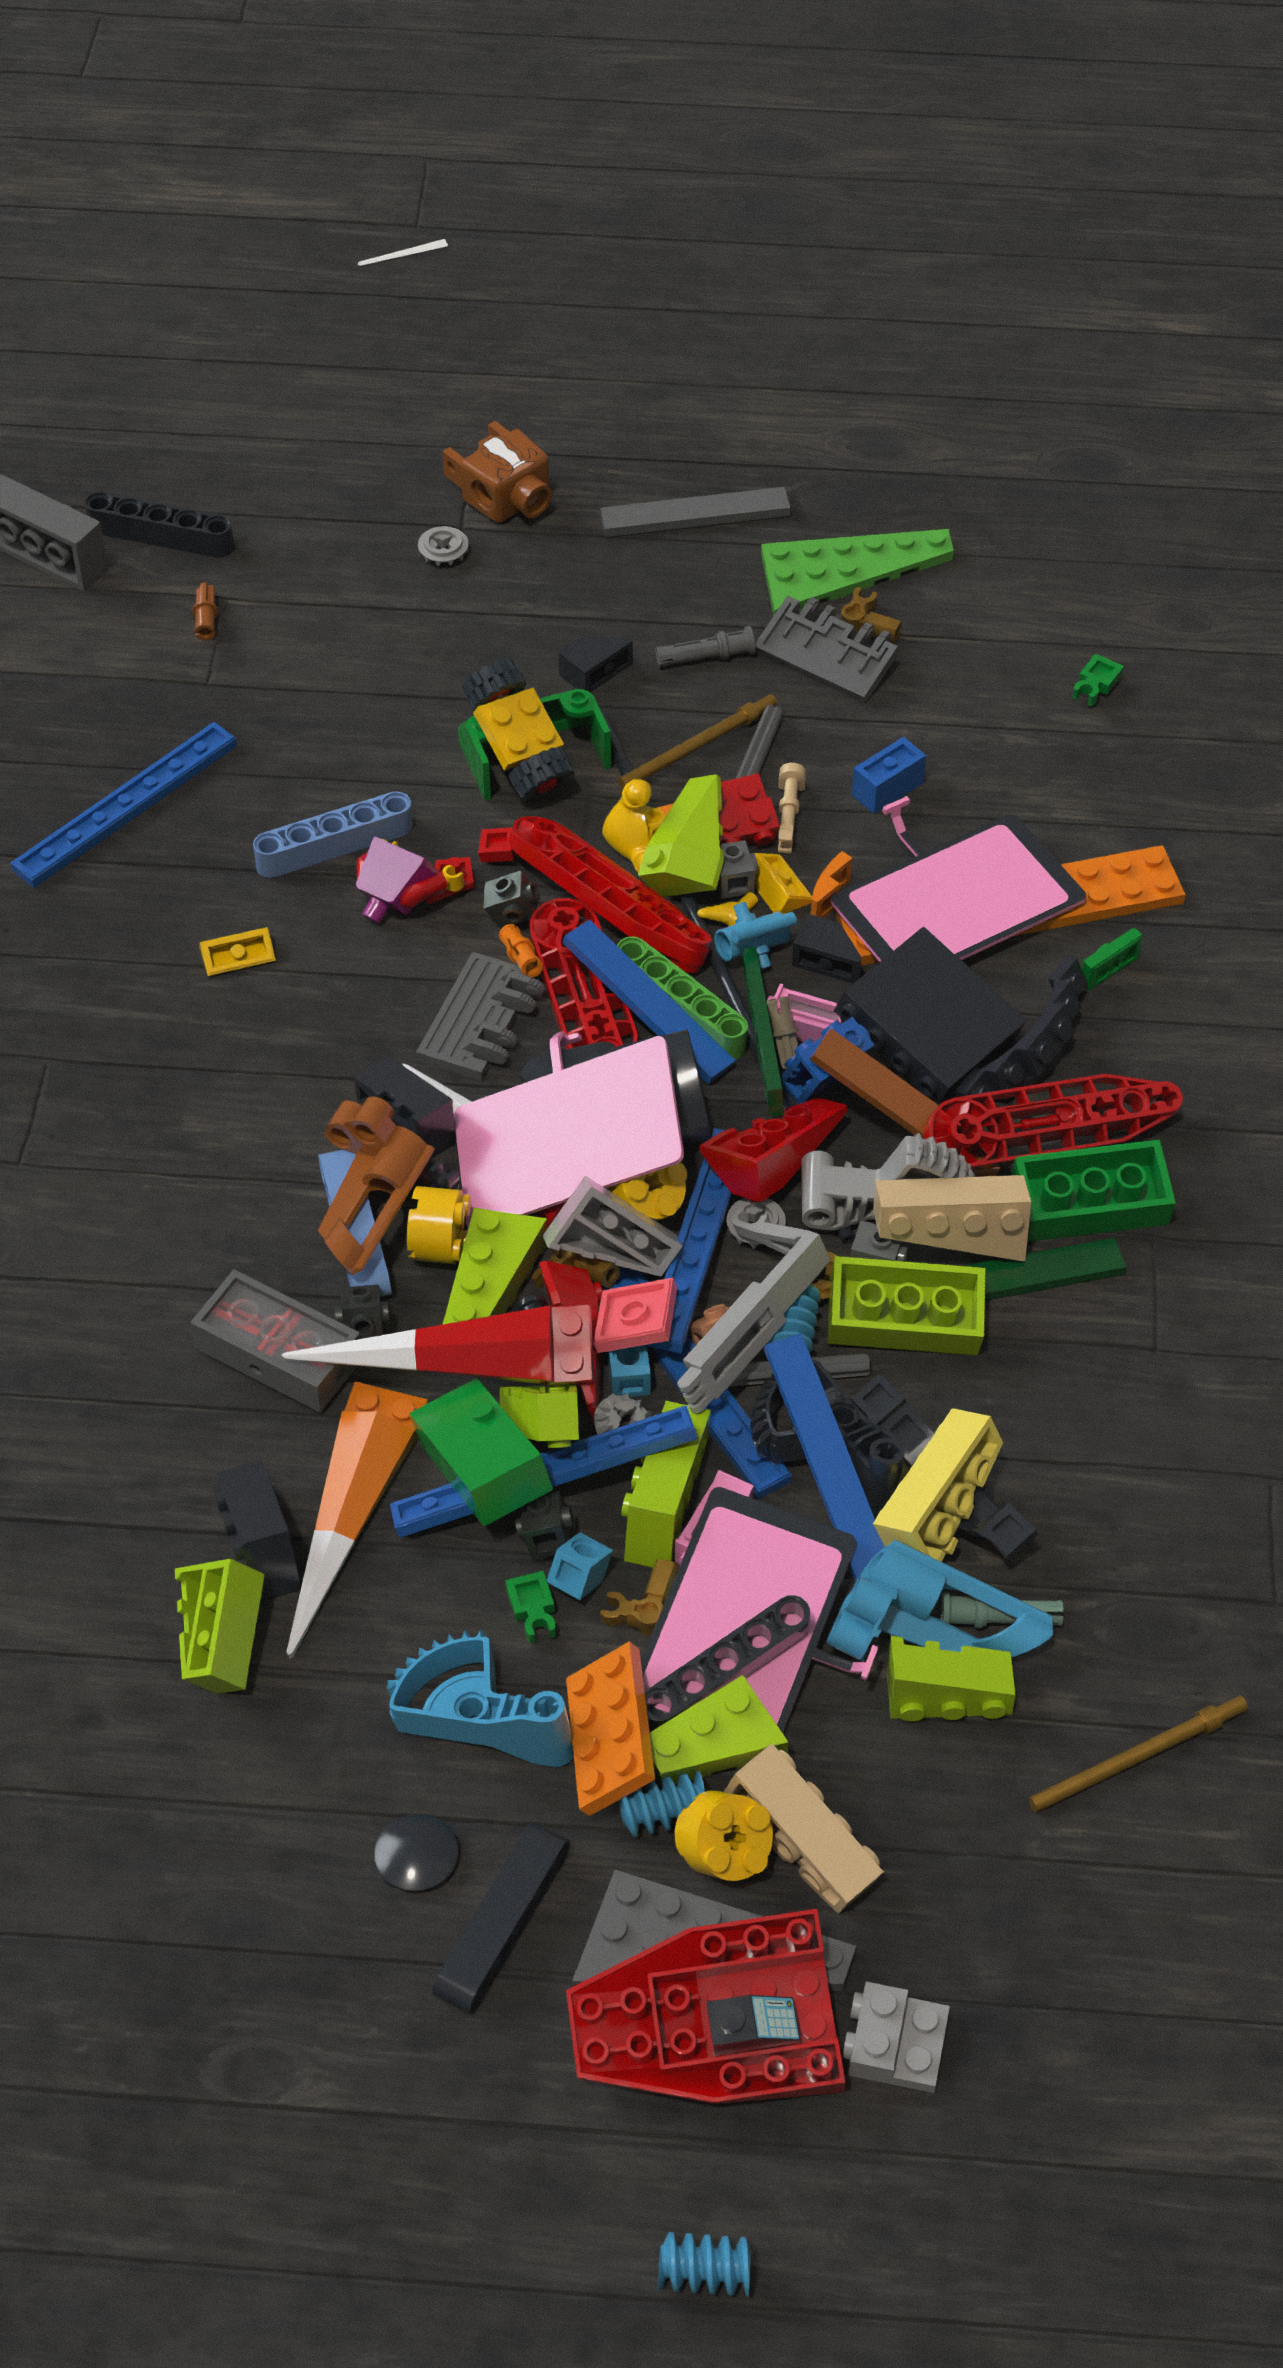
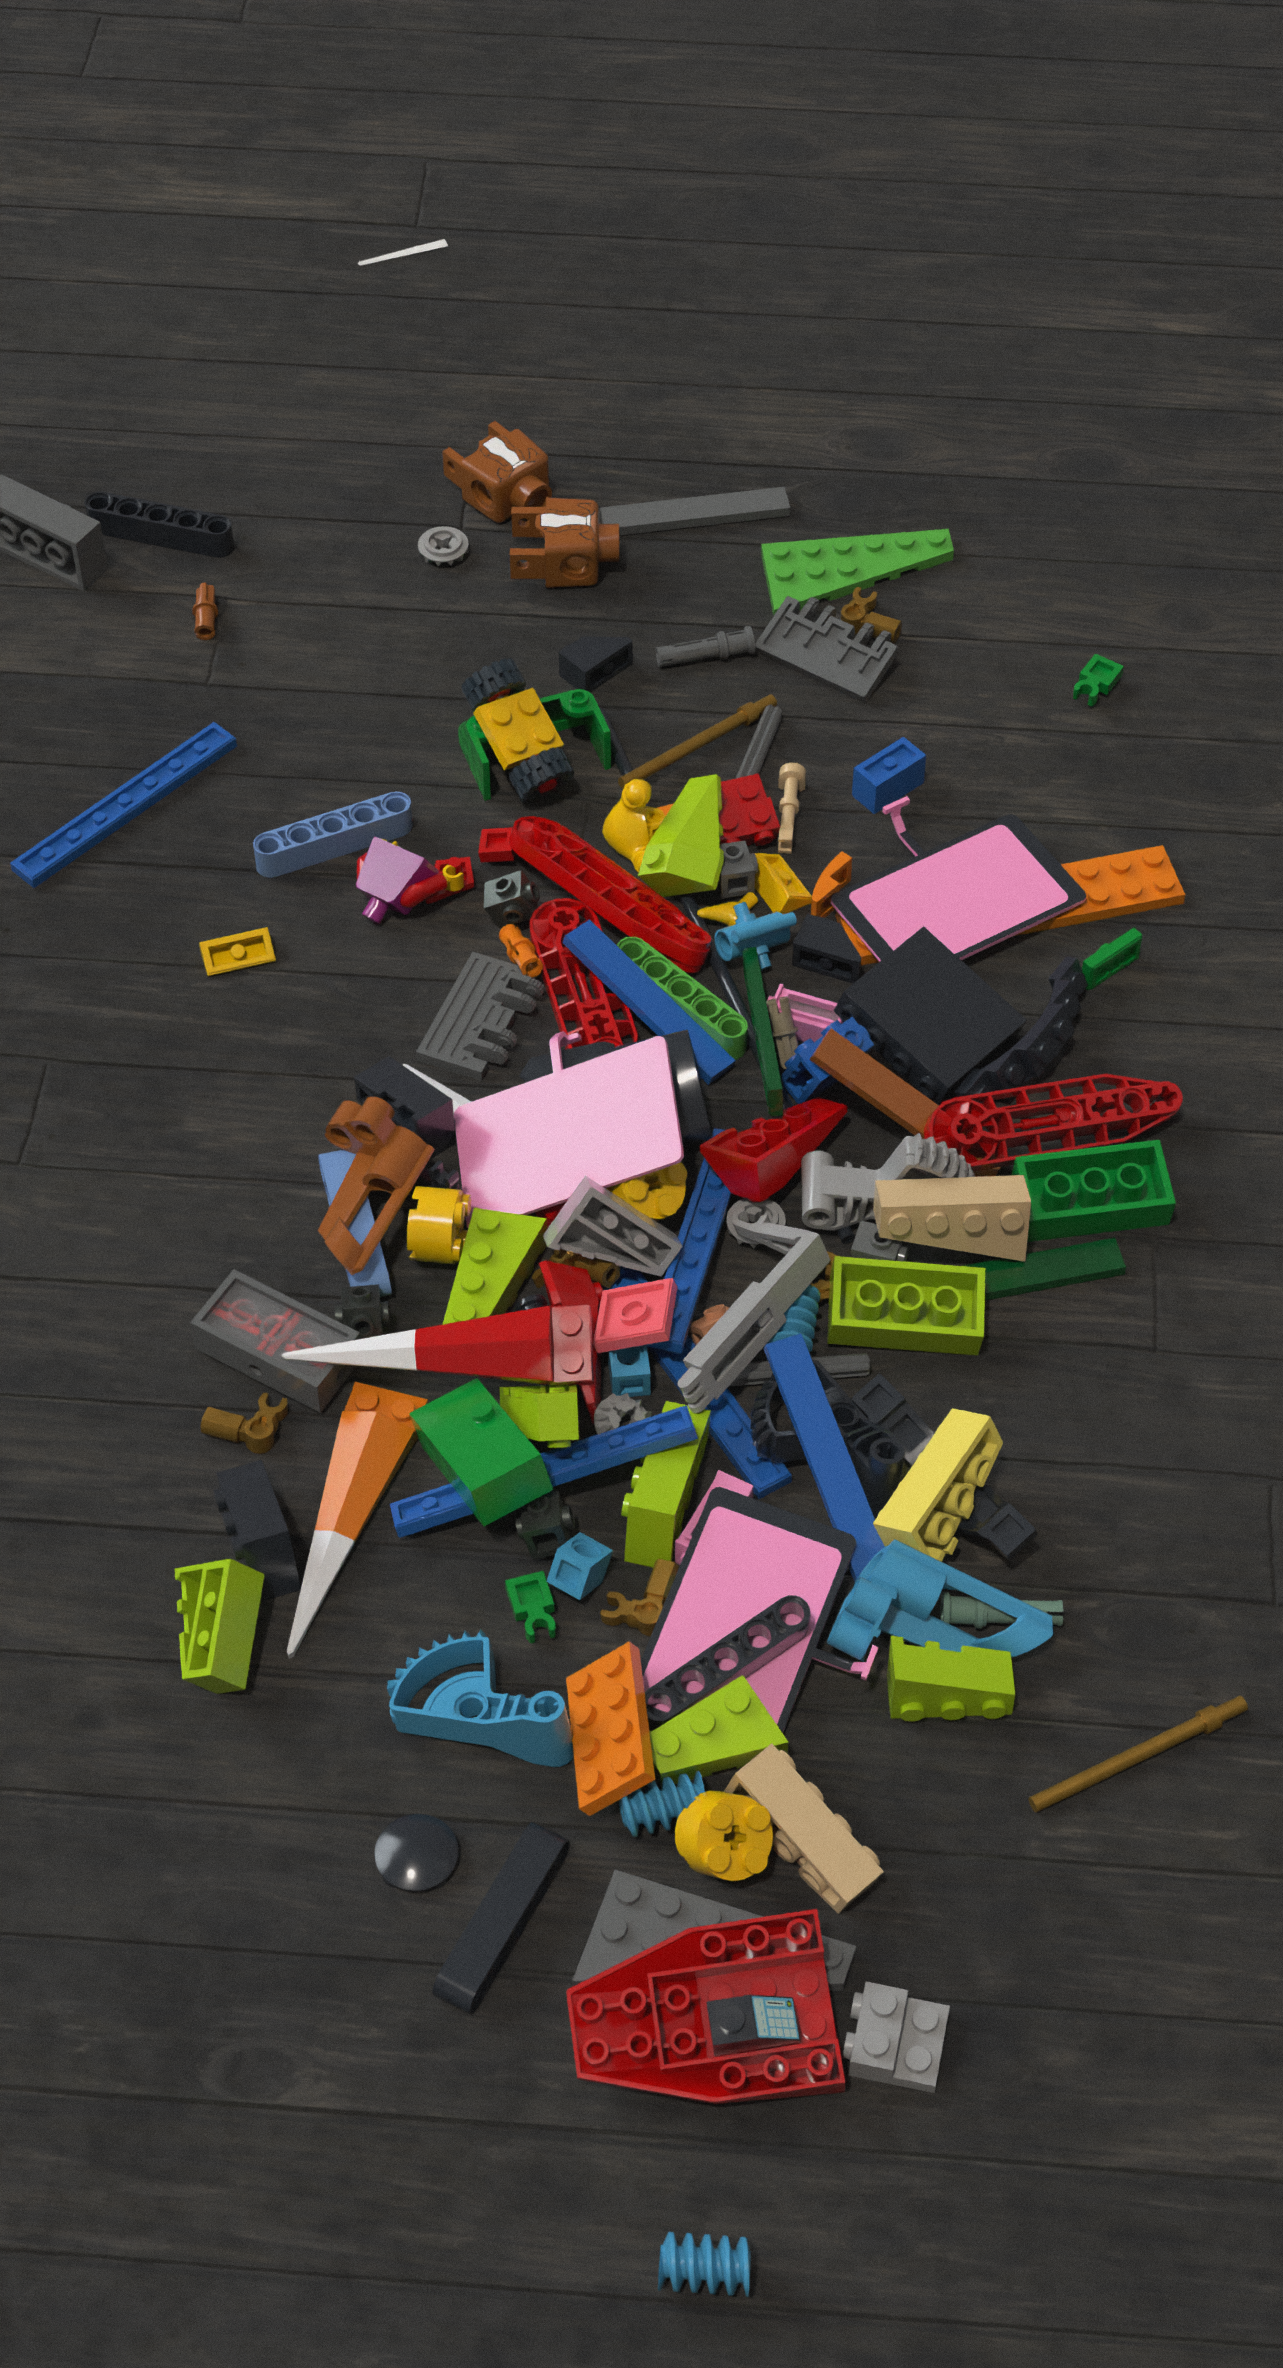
none -> pearl gold bar [201,1393,288,1454]
none -> dark orange piece [510,497,619,588]

